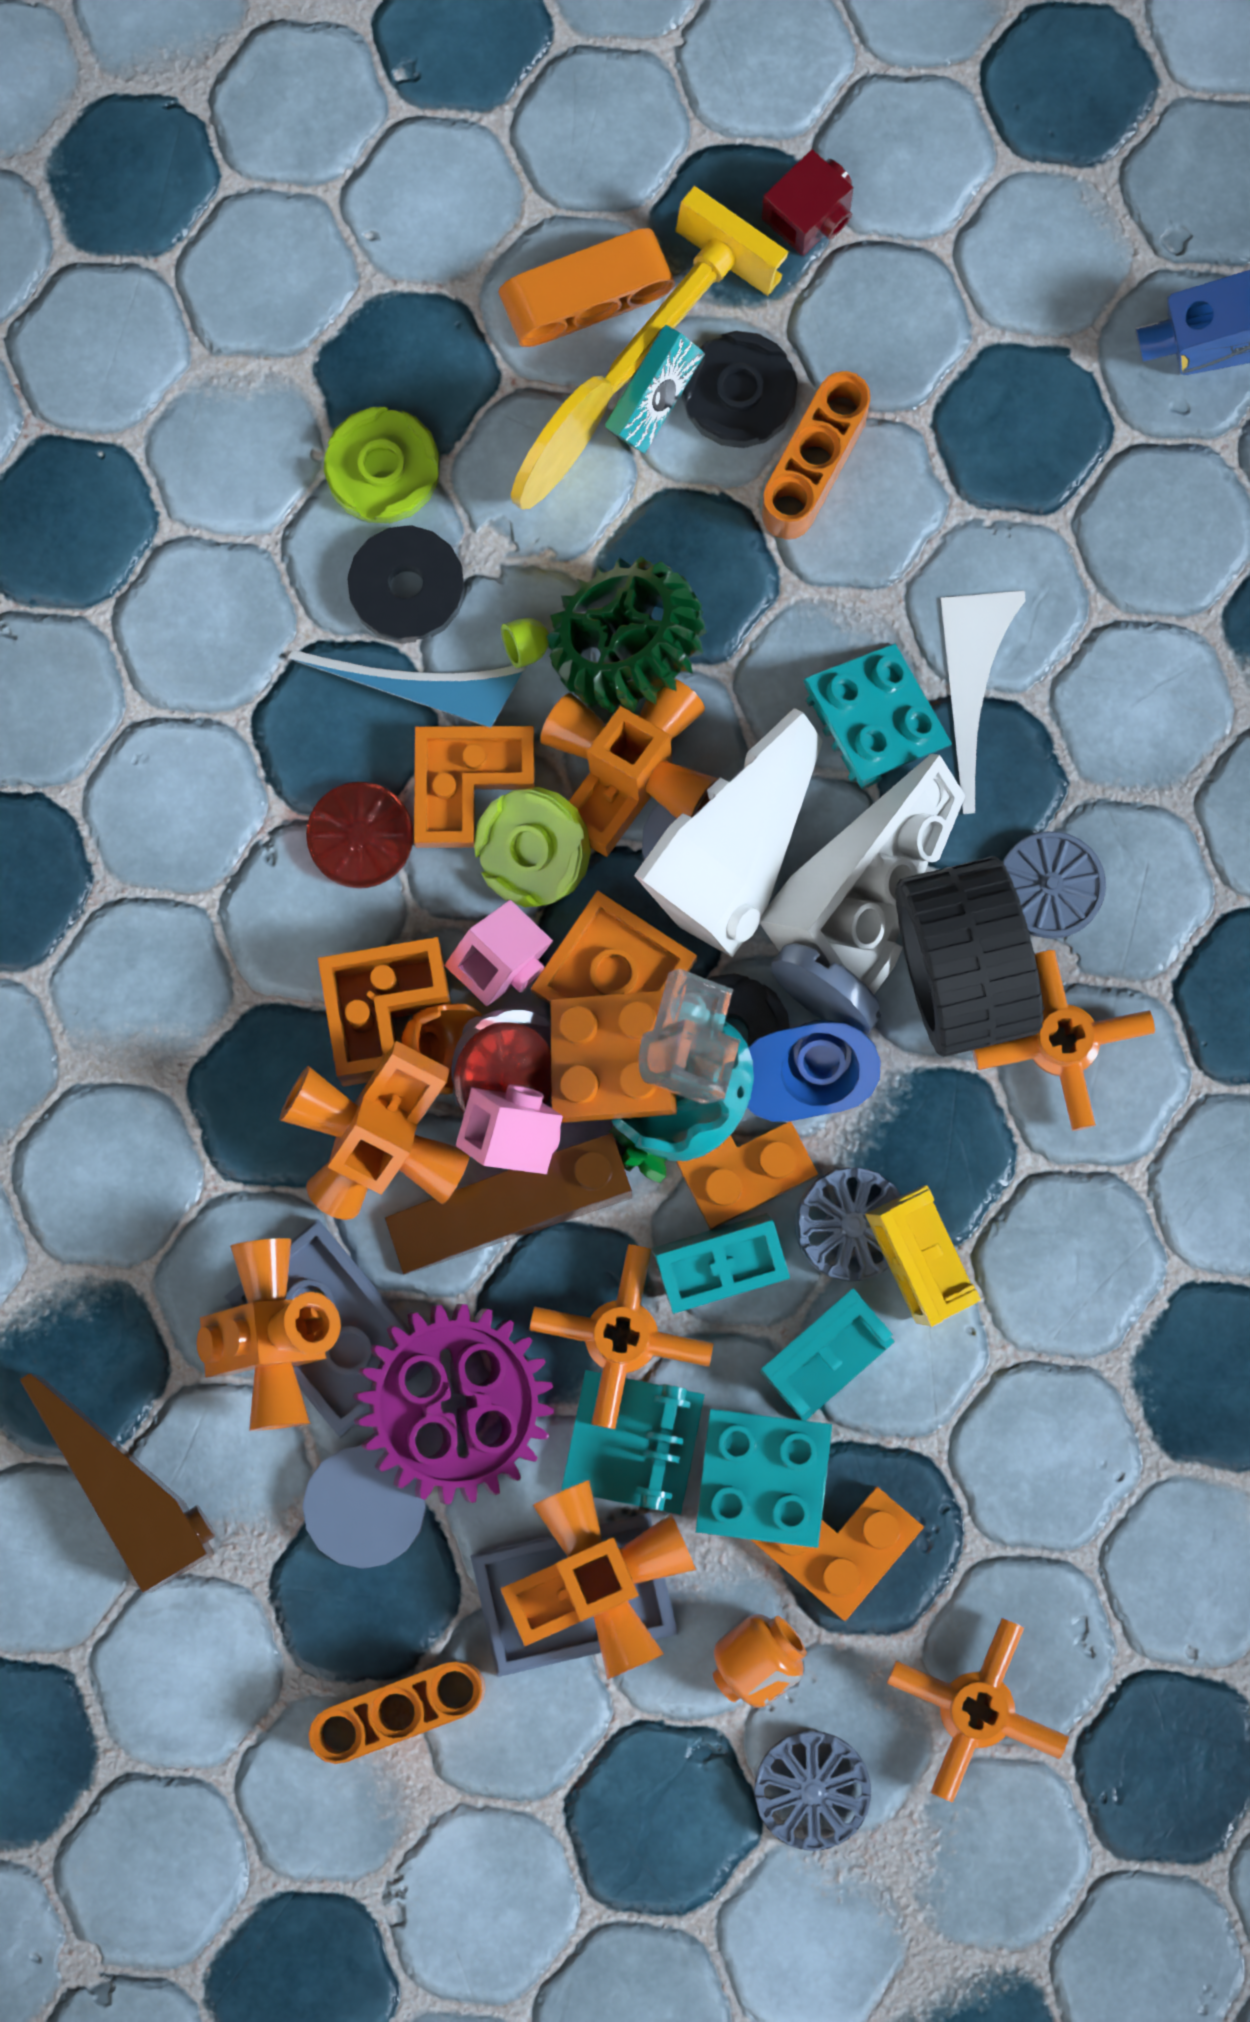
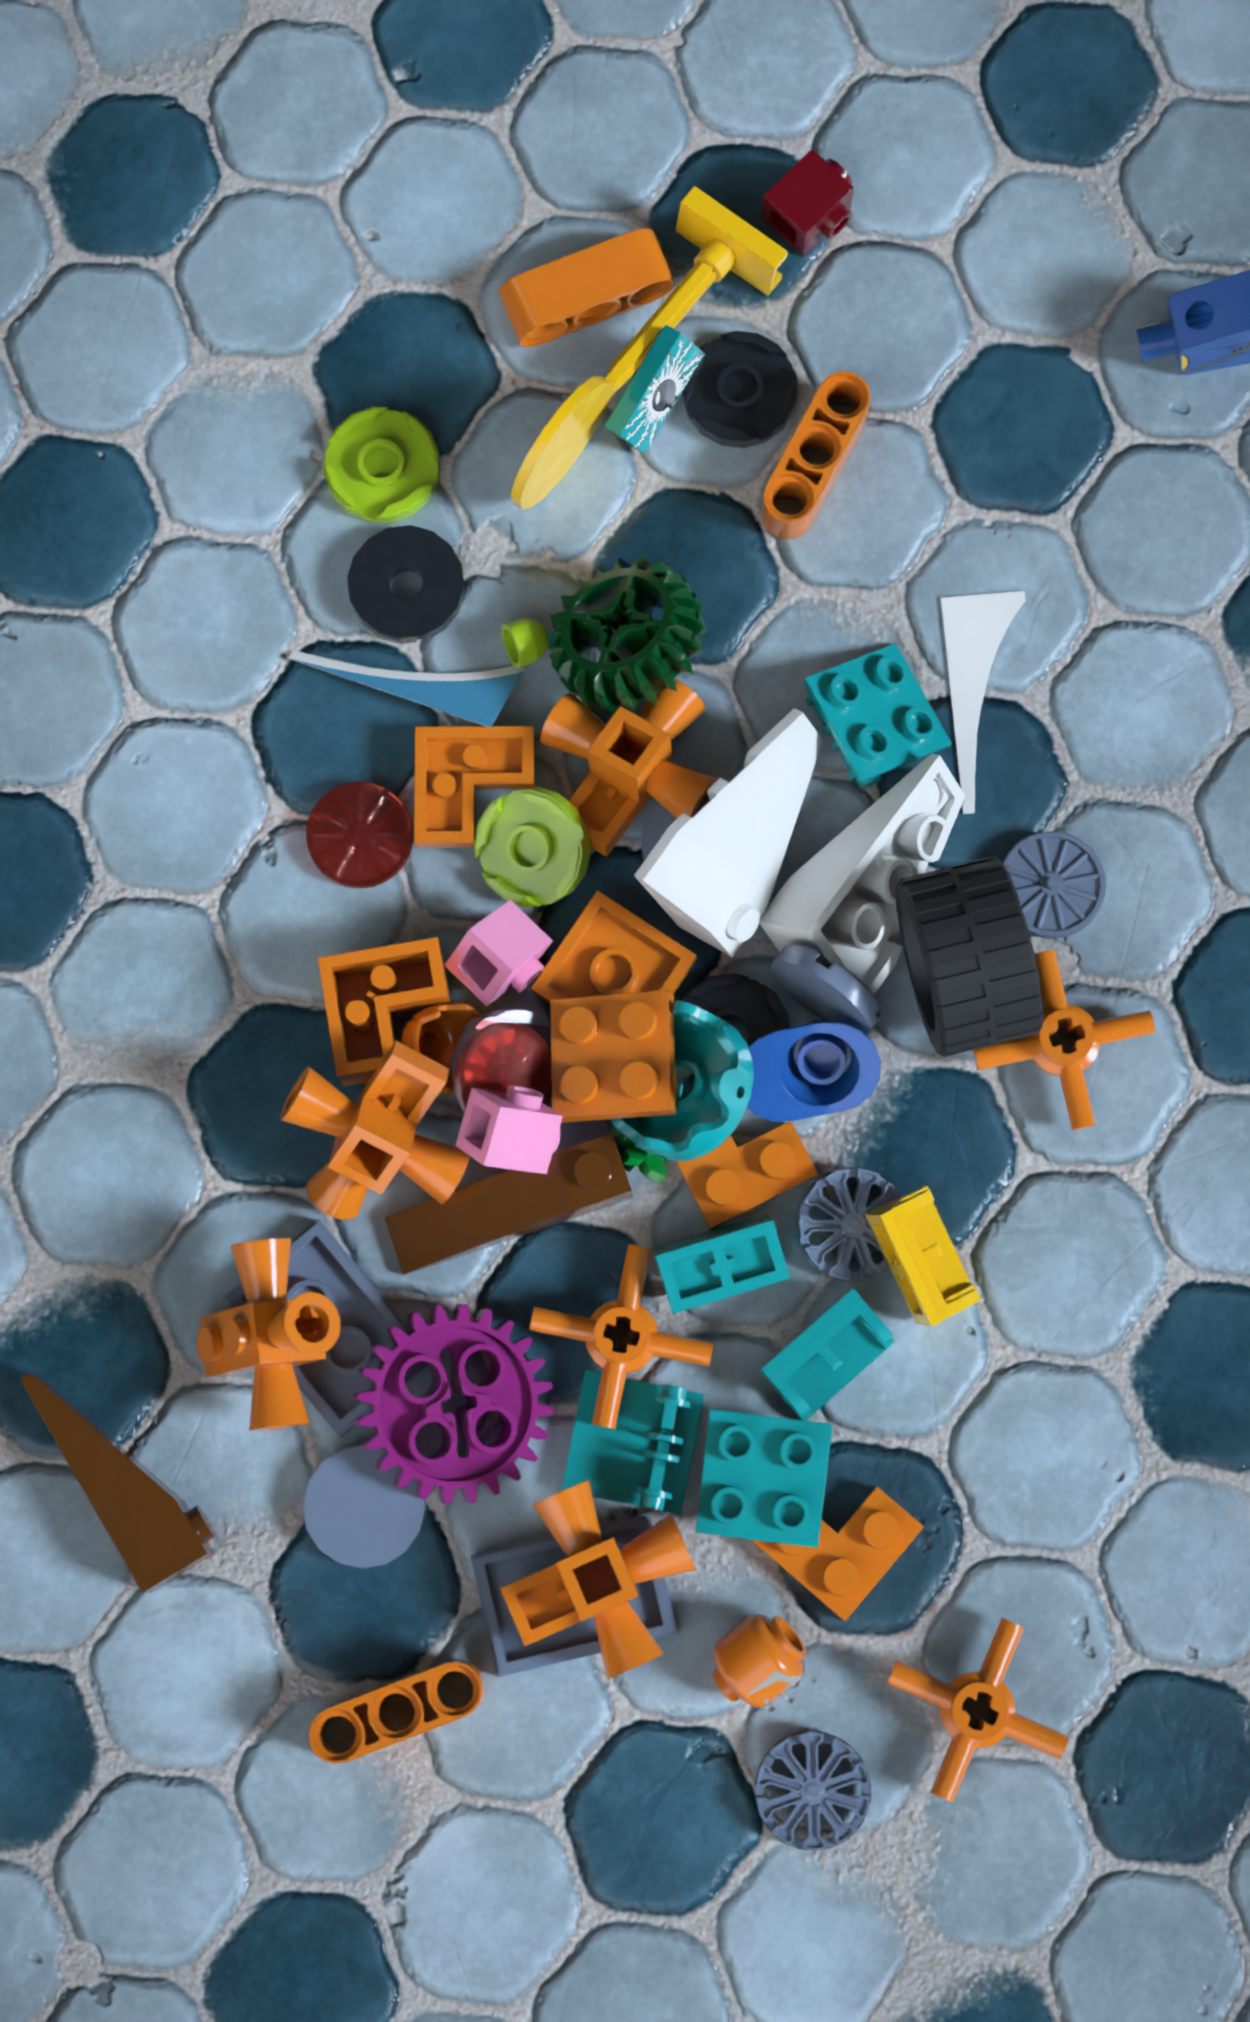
clear brick [639,968,740,1104] -> none

